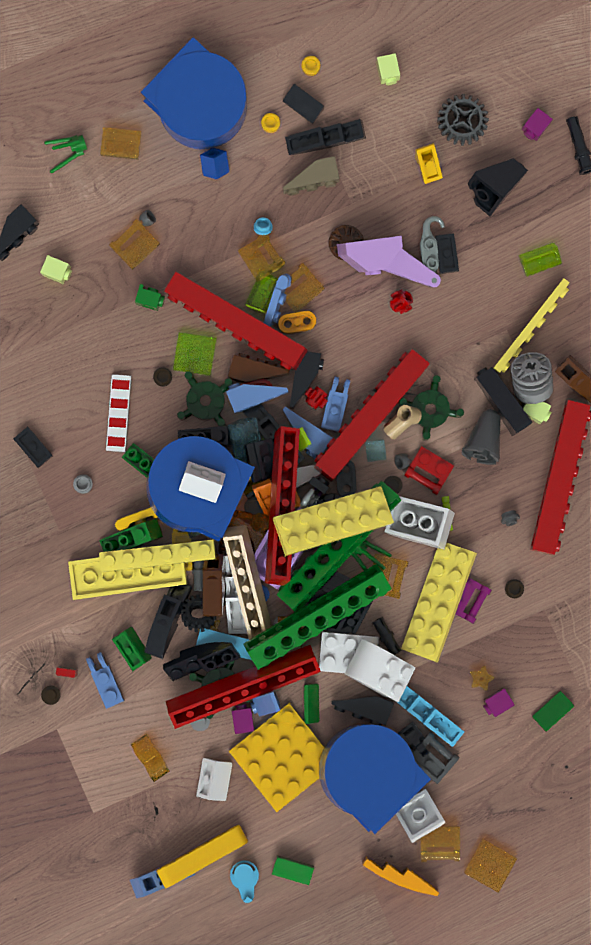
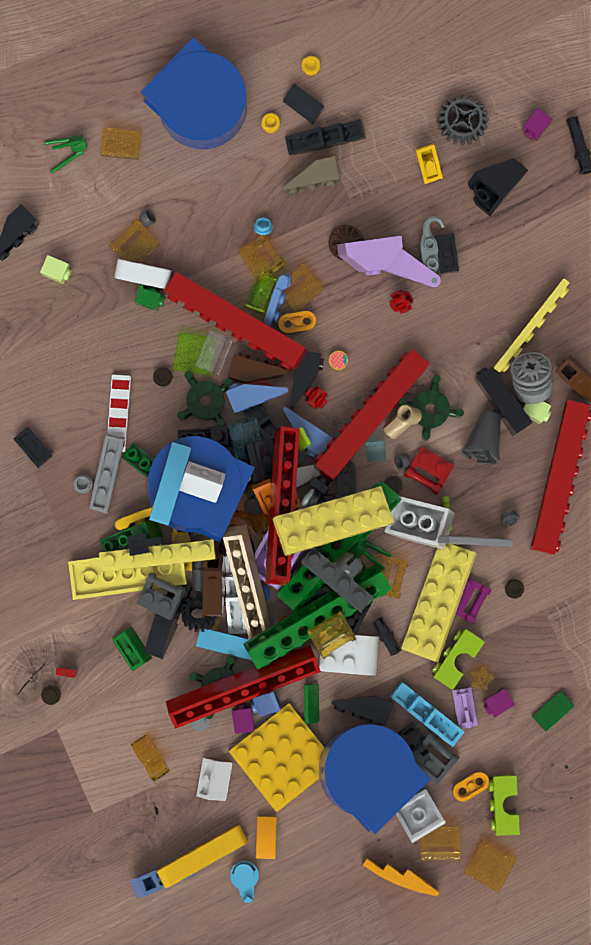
medium blue hinge [86,652,124,709] -> none
black slope [163,642,241,681] -> none
blue panel [200,148,229,179] -> none
green slope [272,855,314,885] -> none
medium blue hinge [321,376,350,432] -> none
white brick [345,639,415,702] -> none
yellowish green brick [376,53,400,85] -> none
clear neon green slope [519,243,562,277] -> none
none -> light grey tile [89,434,125,513]
none -> white beam [114,259,172,289]
none -> black plate [127,533,163,556]
none -> dark grey plate [136,572,186,620]
none -> medium azure slope [149,442,191,525]
none -> clear panel [195,331,232,376]
none -> light orange slope [256,816,277,859]
none -> dark grey plate [301,548,373,613]
none -> clear yellow plate [307,611,357,659]
none -> coral tile [329,351,348,370]
none -> lime arch [432,629,485,690]
none -> light grey tile [438,535,513,547]
none -> lavender hinge [452,687,478,728]
none -> light orange plate [452,771,489,802]
none -> lime arch [488,774,520,836]

